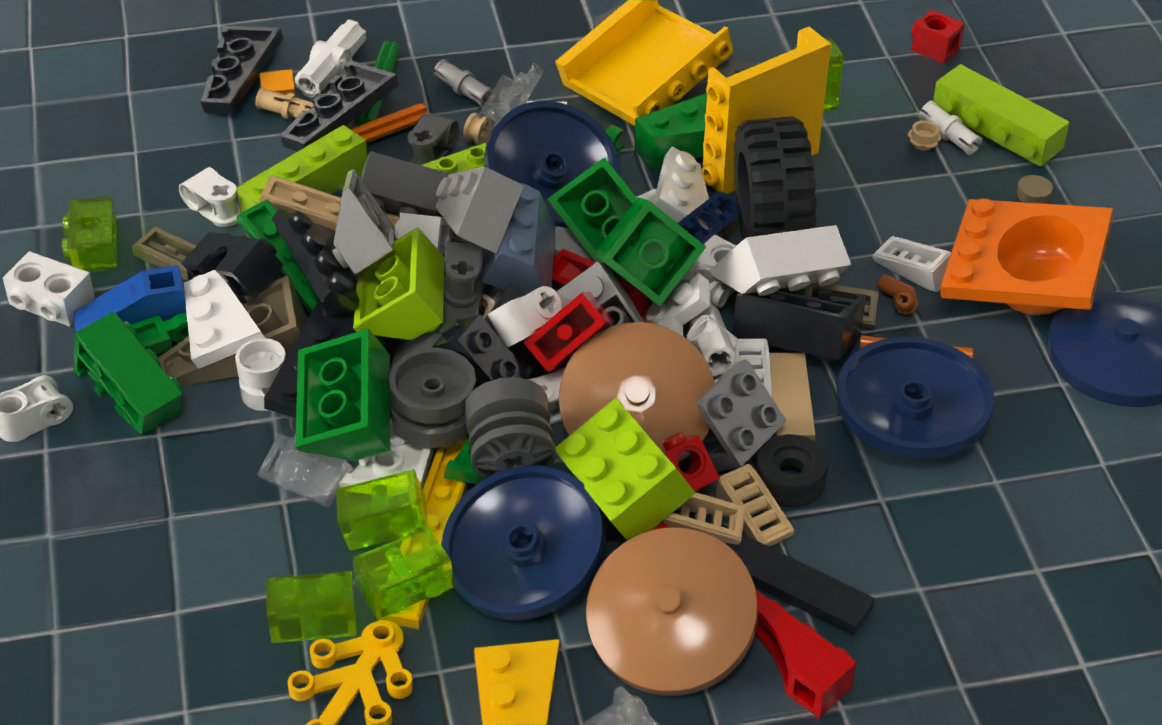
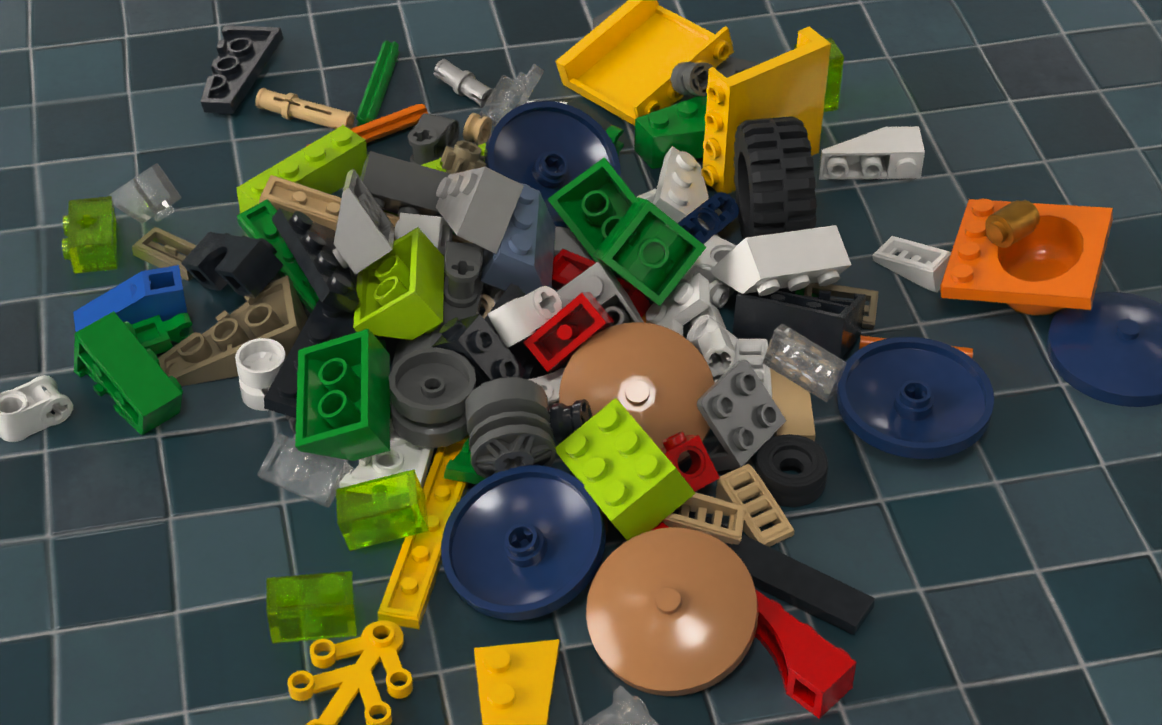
white brick [3,251,95,326] -> none
white piece [179,167,240,227] -> none
white wing [184,270,265,369] -> none
light orange tile [260,69,295,95] -> none
black wing [280,60,399,152] -> none
white piece [295,20,366,98] -> none
clear neon green brick [353,527,453,619] -> none
dark orange arm [877,274,919,315] -> none
tan plate [908,120,941,151] -> none
red brick [911,9,965,64] -> none
white pin [919,101,982,155] -> none
lime brick [933,64,1070,167] -> none
dark tan tile [1016,175,1053,204] -> none
none -> clear slope [105,163,182,224]
none -> dark tan gear [441,140,486,174]
none -> black wheel [550,399,593,443]
none -> dark grey wheel [671,61,713,96]
none -> clear bracket [763,323,847,403]
none -> white slope [819,126,925,180]
none -> pearl gold brick [985,200,1040,248]

